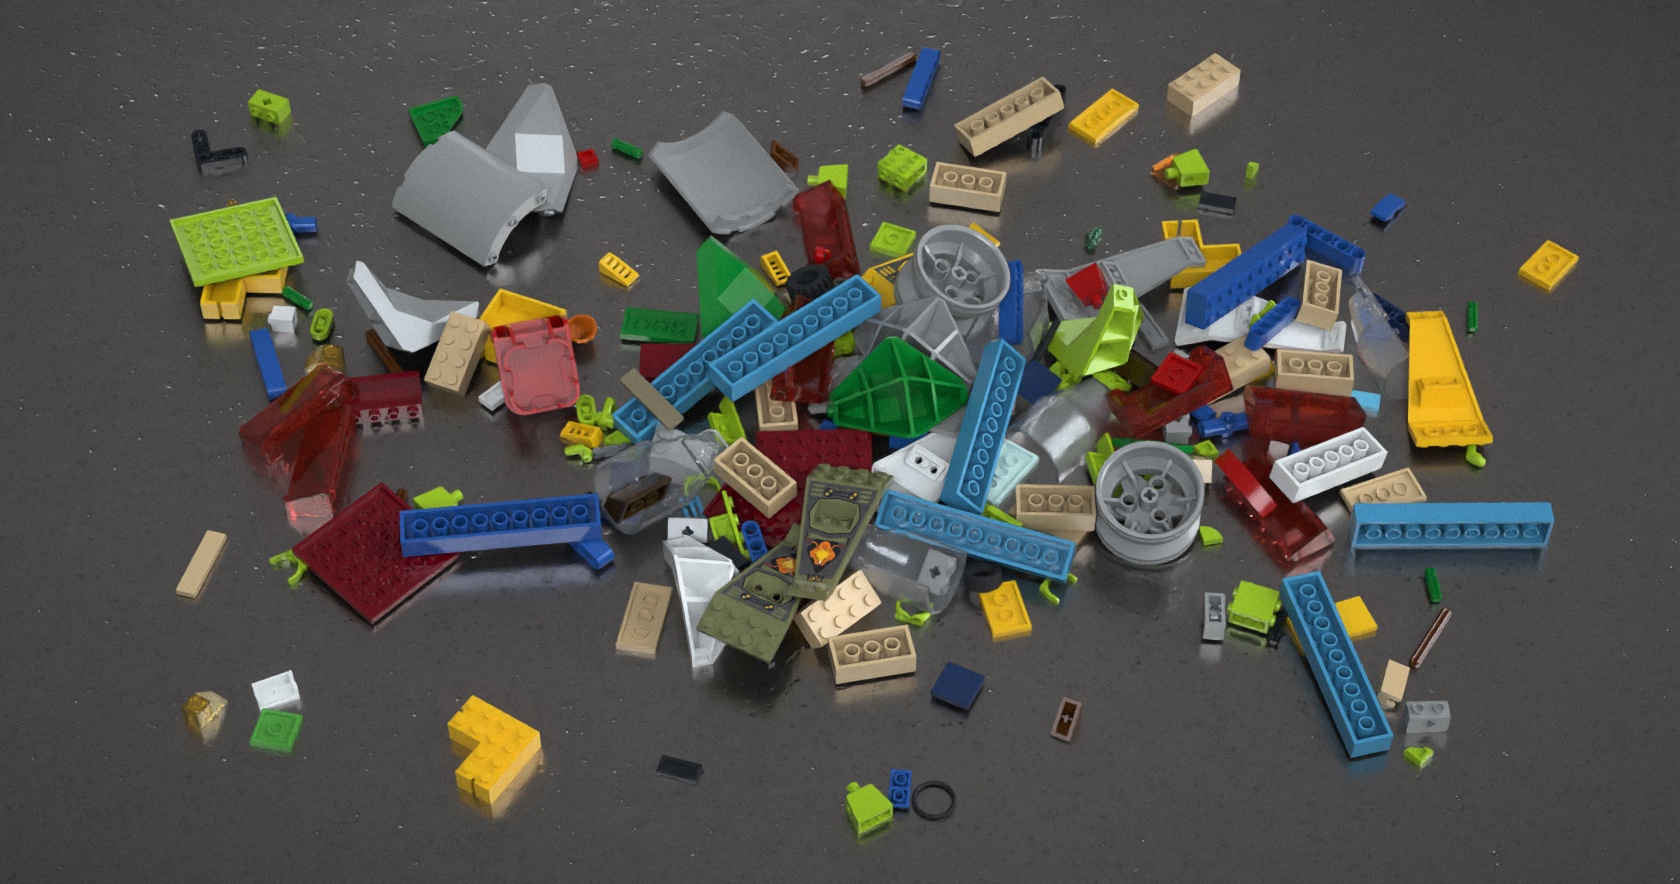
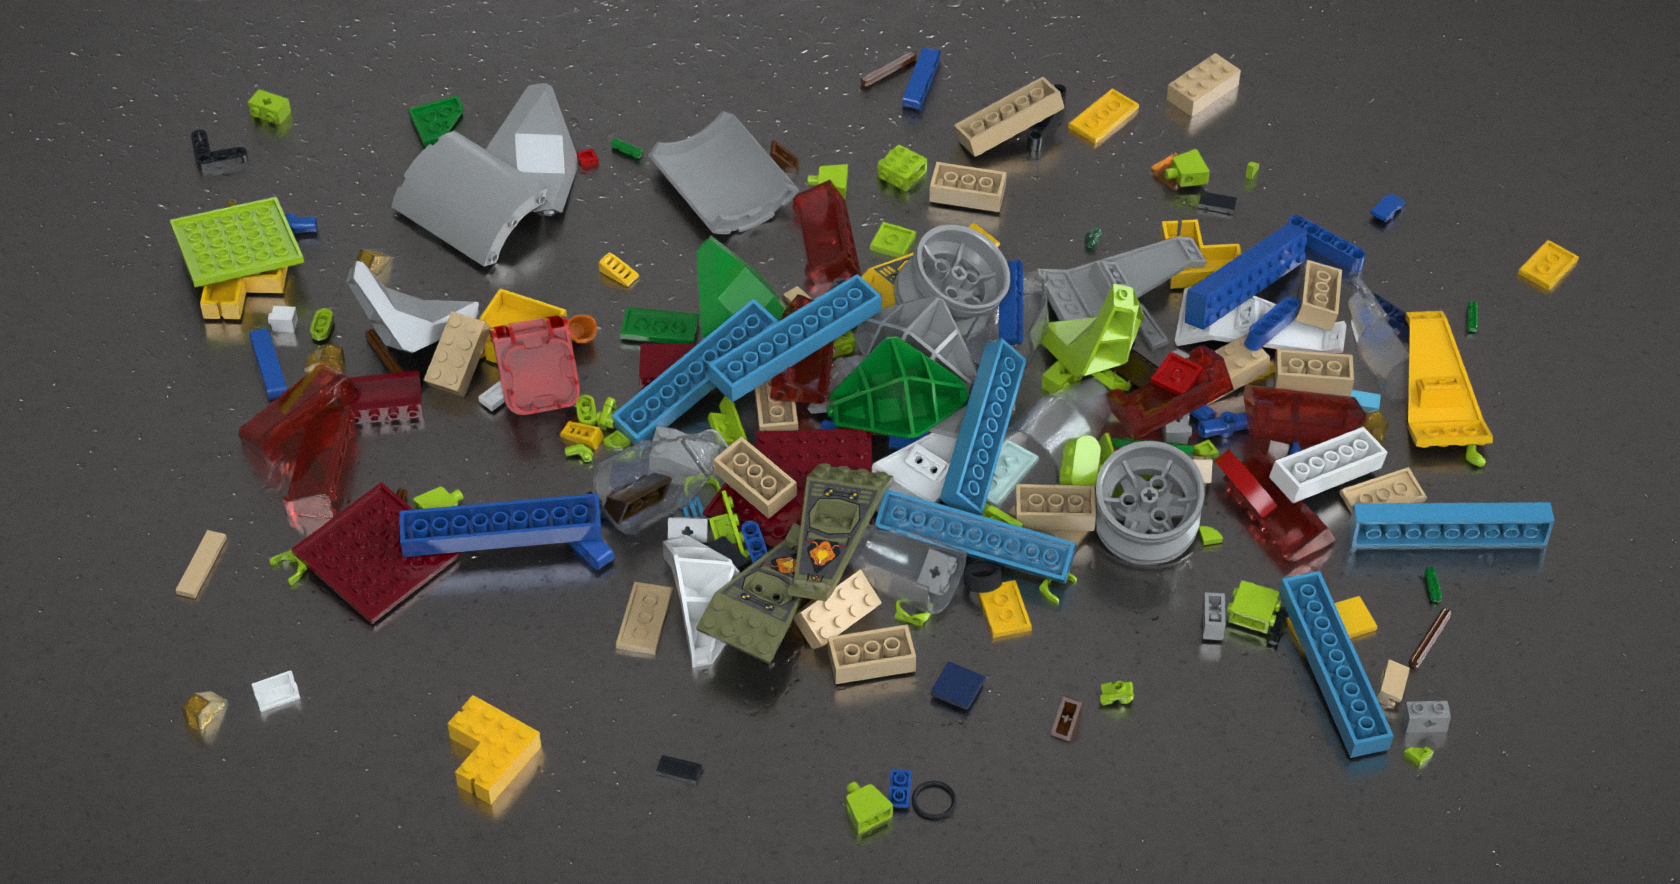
bright green tile [249,708,303,753] -> none
green axle [282,286,313,310] -> none
black axle [592,442,630,459] -> none
dark tan tile [619,368,684,431] -> none
yellow slope [759,251,791,287] -> none
black tyre [785,264,835,309] -> none
red tile [814,246,831,265] -> none
dark blue tile [1017,357,1062,409] -> none
black bar [1034,319,1061,362] -> none
red torso [1065,262,1108,310] -> none
lime cap [1247,300,1275,329] -> none
none -> clear yellow slope [355,249,393,277]
none -> lime brick [1059,435,1101,486]
none -> lime plate [1100,681,1134,705]
none -> clear yellow slope [1353,409,1389,441]

